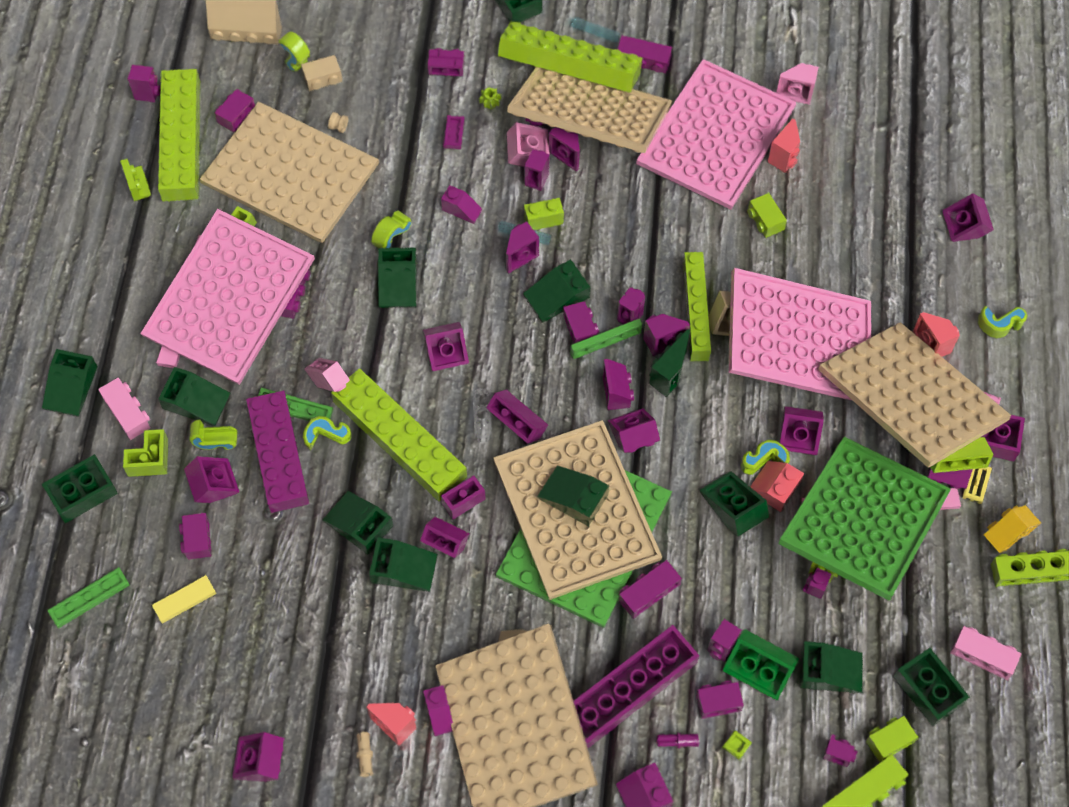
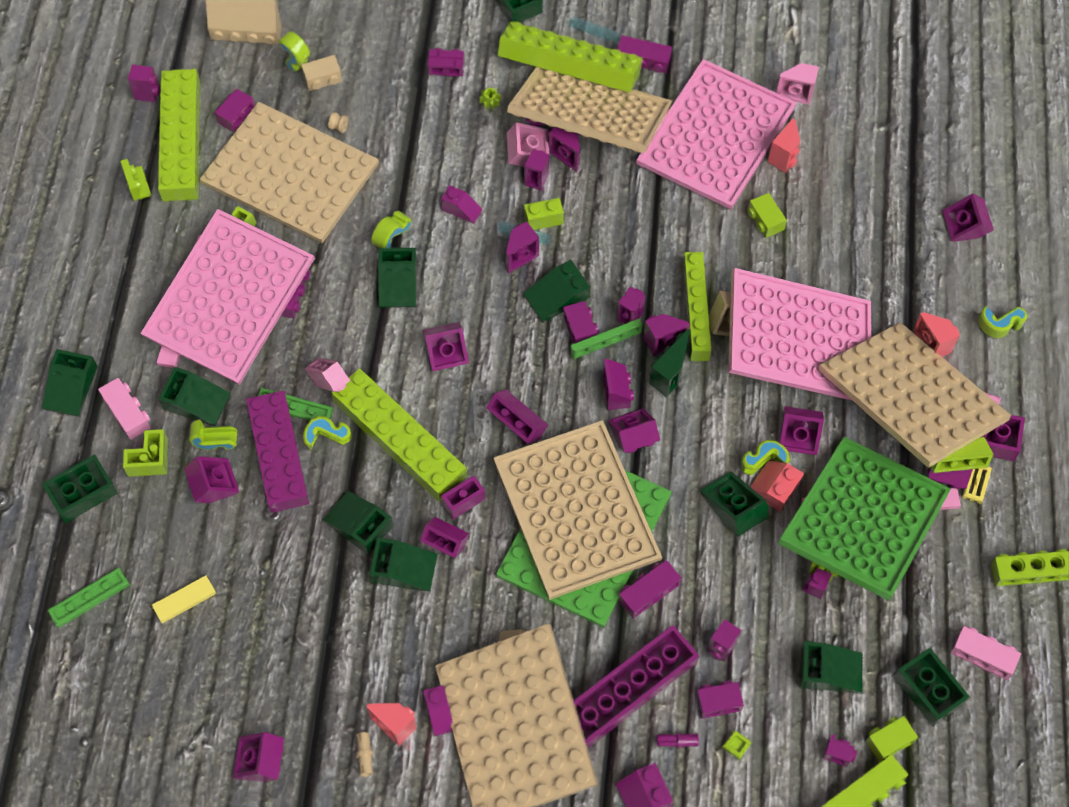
magenta brick [179,513,212,560] -> none
magenta plate [443,115,465,150] -> none
dark green slope [537,465,609,527] -> none
green slope [723,629,800,701] -> none
yellow brick [984,505,1041,553] -> none

